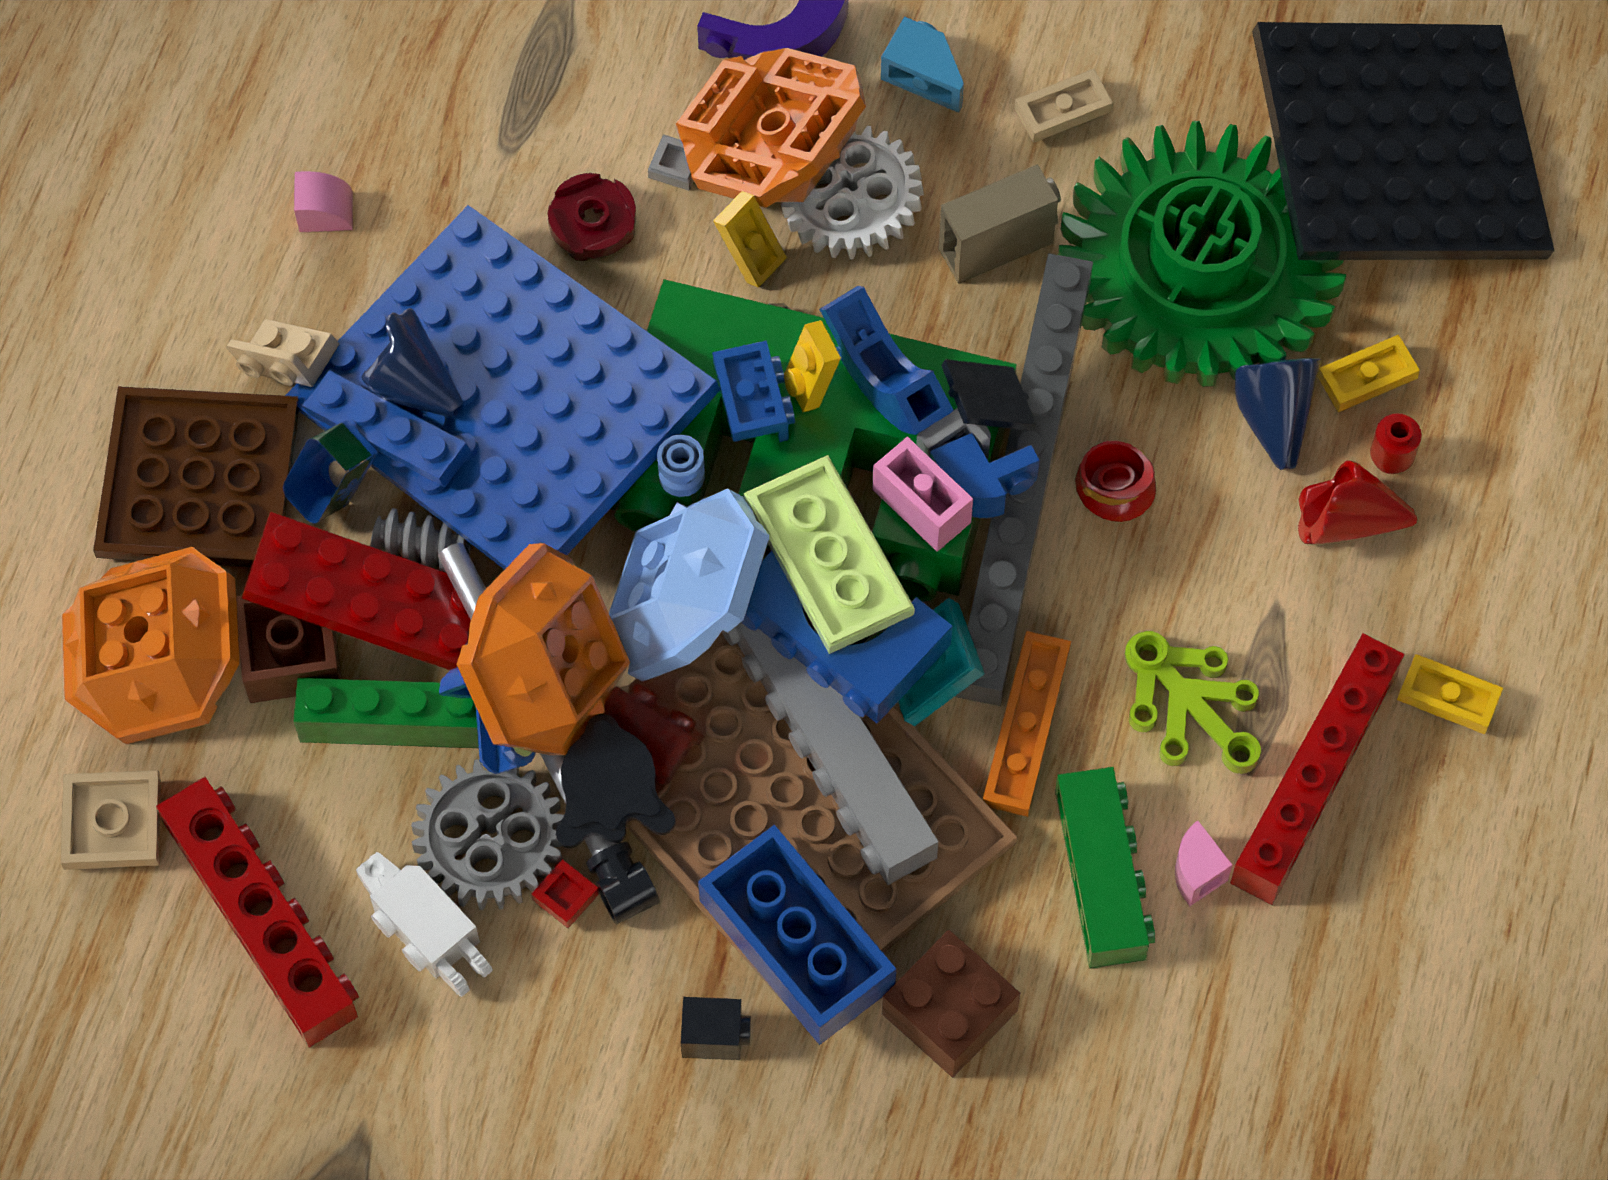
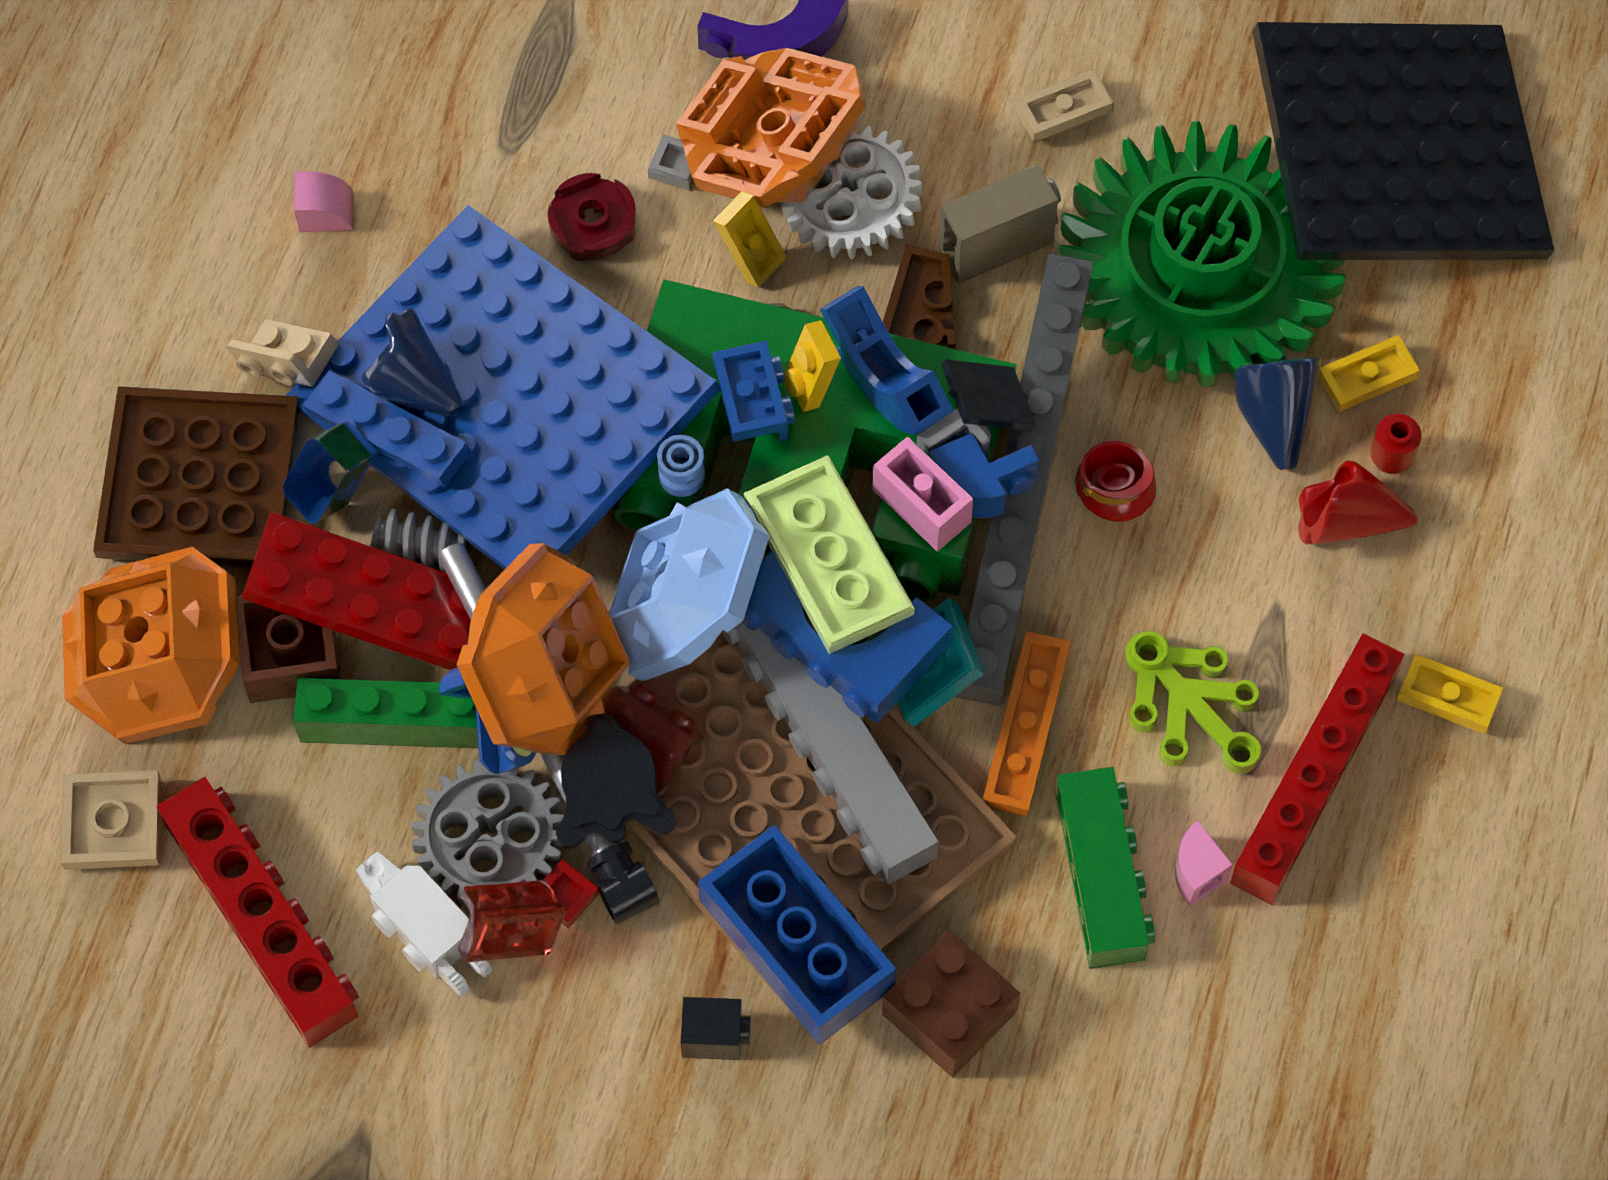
dark azure slope [881,16,964,113] -> none
none -> clear red bracket [458,880,566,962]
none -> reddish brown wing [883,244,956,349]

